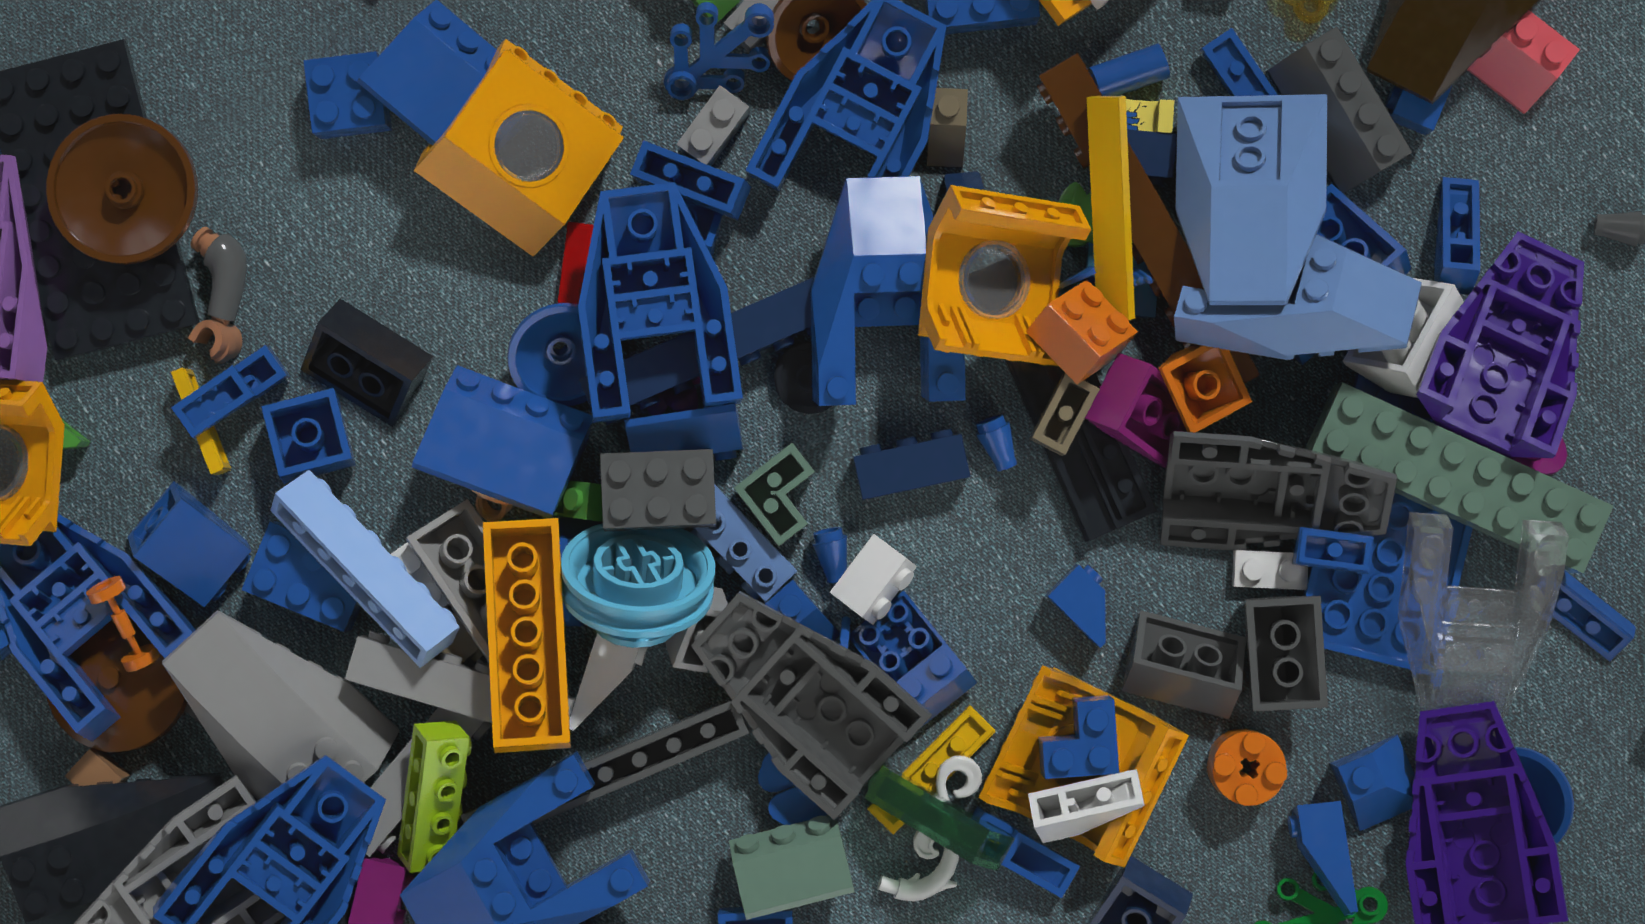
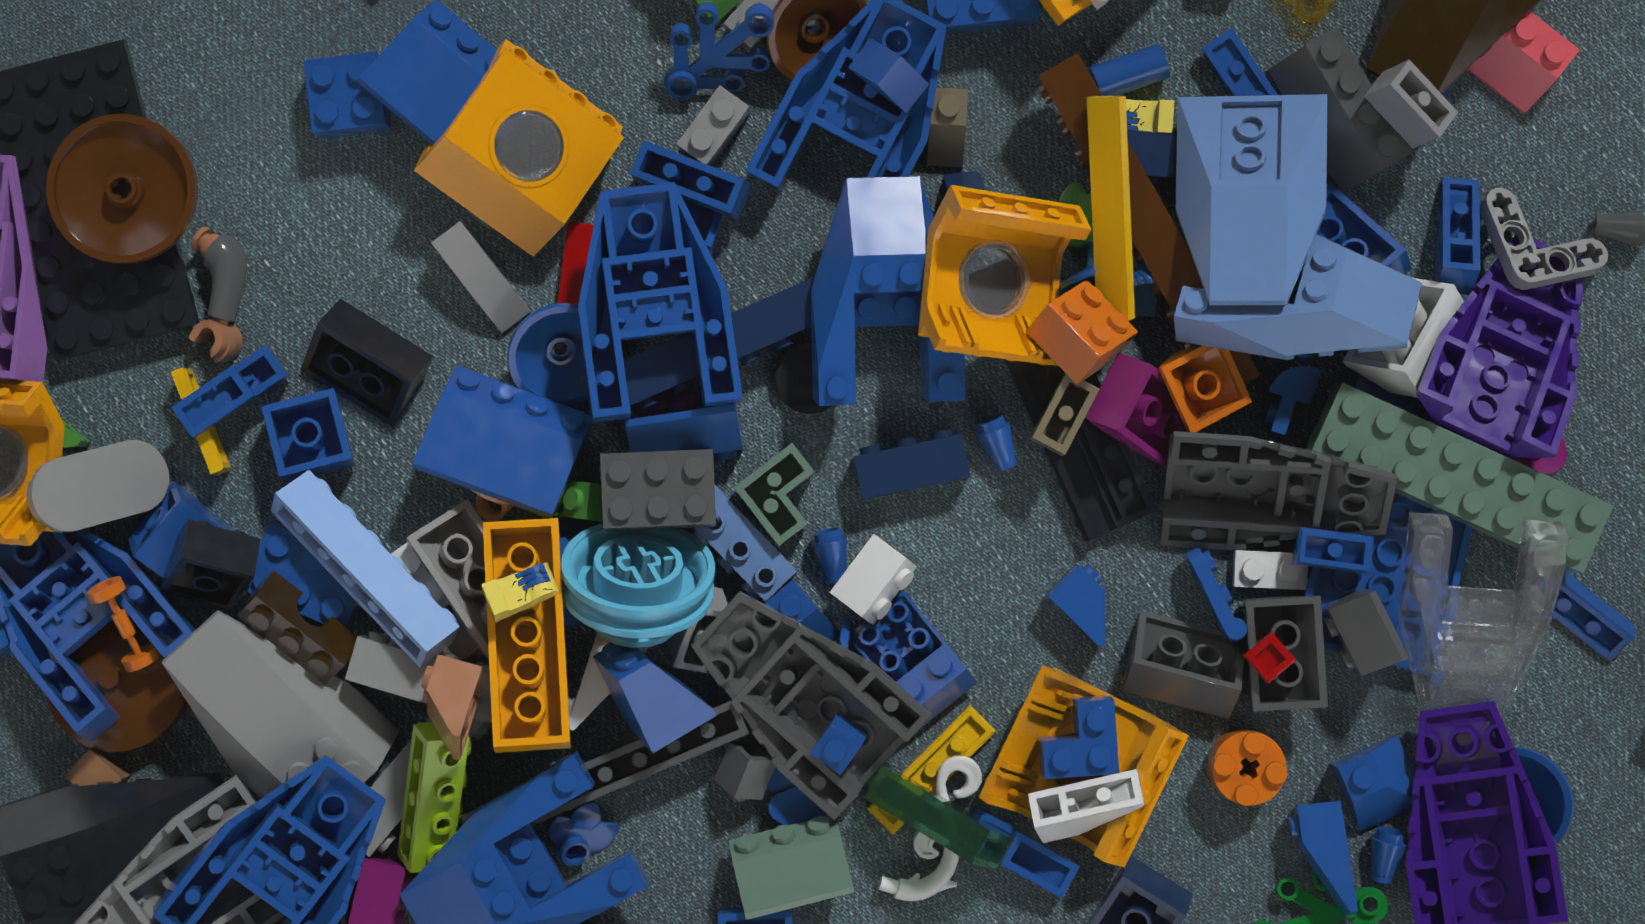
none -> light grey tile [26,440,169,533]
none -> black slope [160,519,260,610]
none -> dark brown arch [237,570,357,684]
none -> nougat slope [421,655,482,760]
none -> light grey slope [431,221,531,334]
none -> light yellow leg [481,563,559,622]
none -> blue plate [548,801,620,866]
none -> blue slope [593,642,717,753]
none -> dark grey brick [714,741,775,802]
none -> blue brick [810,712,868,775]
none -> blue slope [848,38,929,114]
none -> blue plate [1184,547,1247,644]
none -> red tile [1243,631,1296,684]
none -> blue brick [1263,366,1321,437]
none -> dark grey slope [1322,589,1409,676]
none -> light grey brick [1364,60,1458,148]
none -> blue cone [1371,826,1408,884]
none -> light grey beam [1480,188,1608,290]

